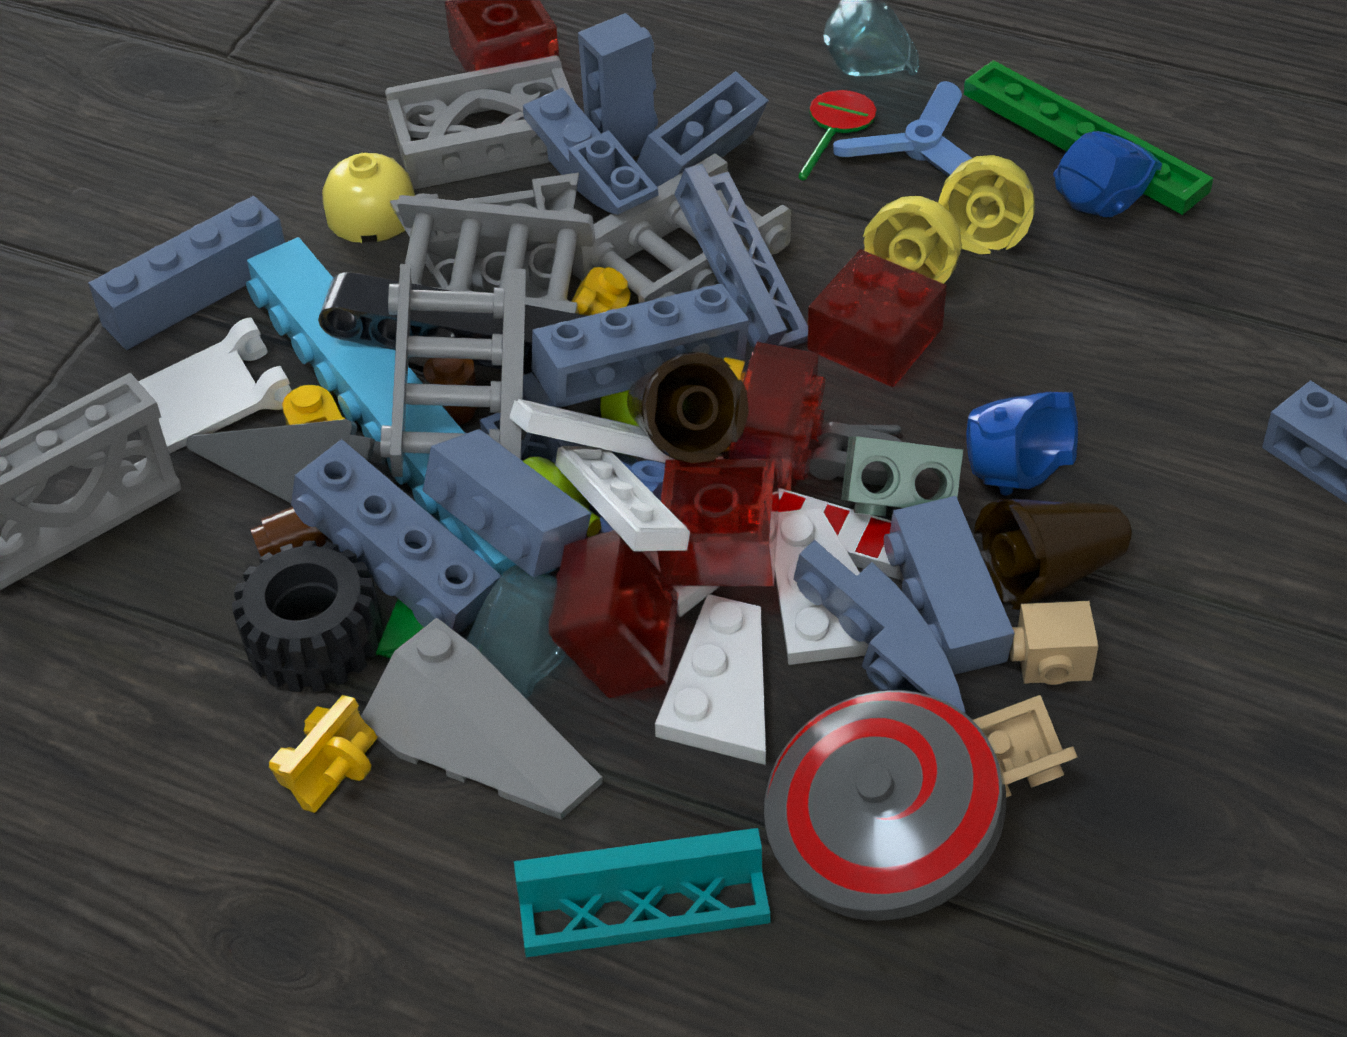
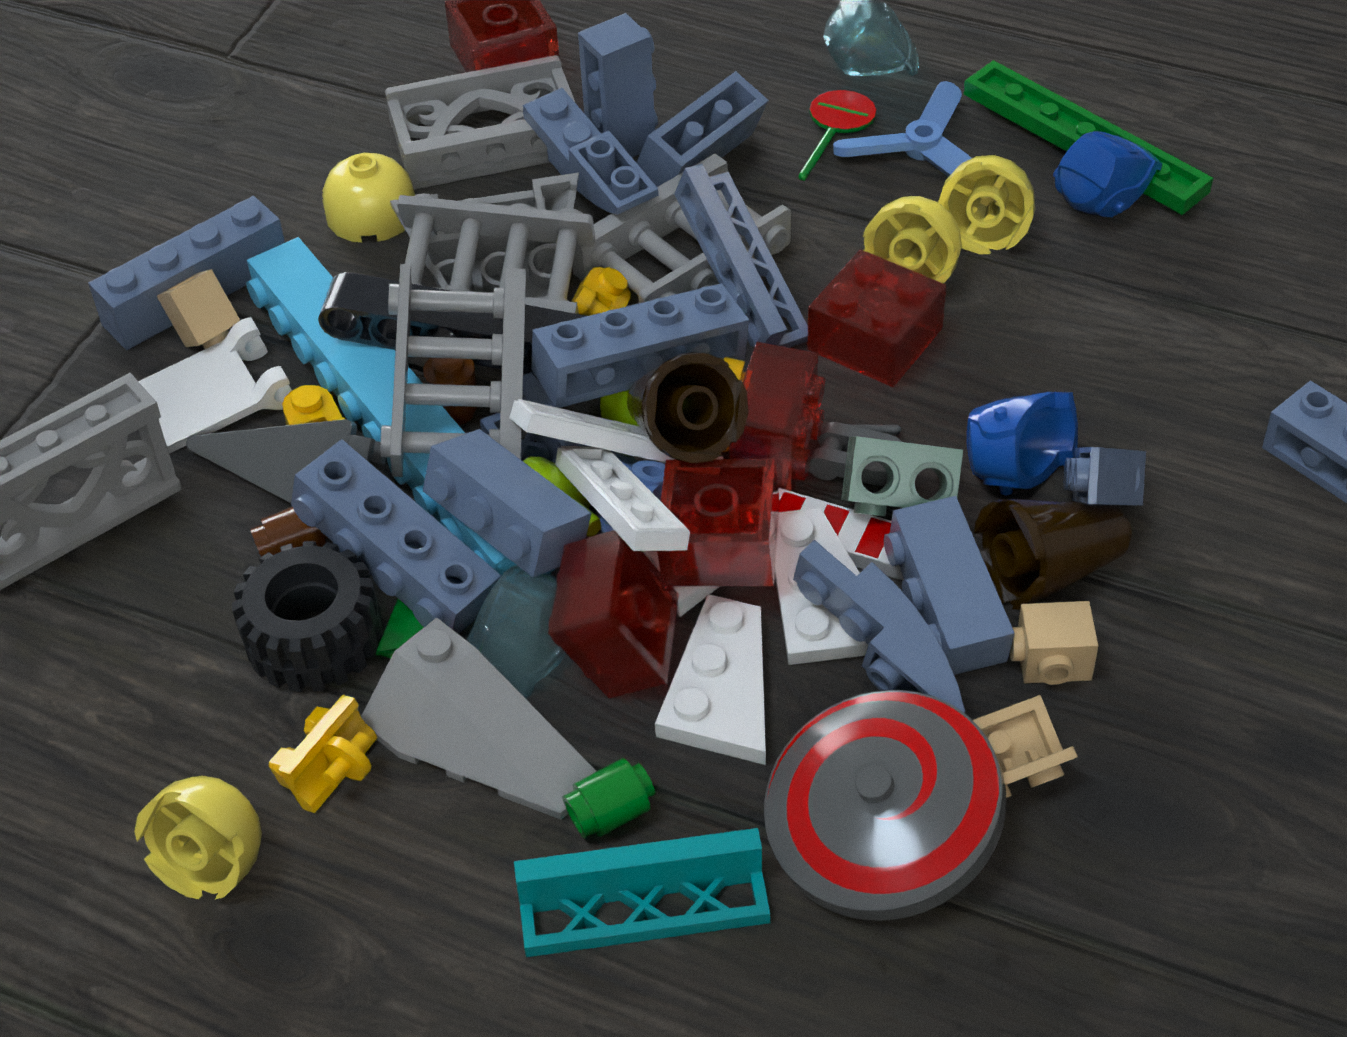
none -> light yellow cylinder [134,776,262,899]
none -> tan brick [157,269,240,349]
none -> green brick [562,758,655,839]
none -> sand blue slope [1063,447,1146,505]

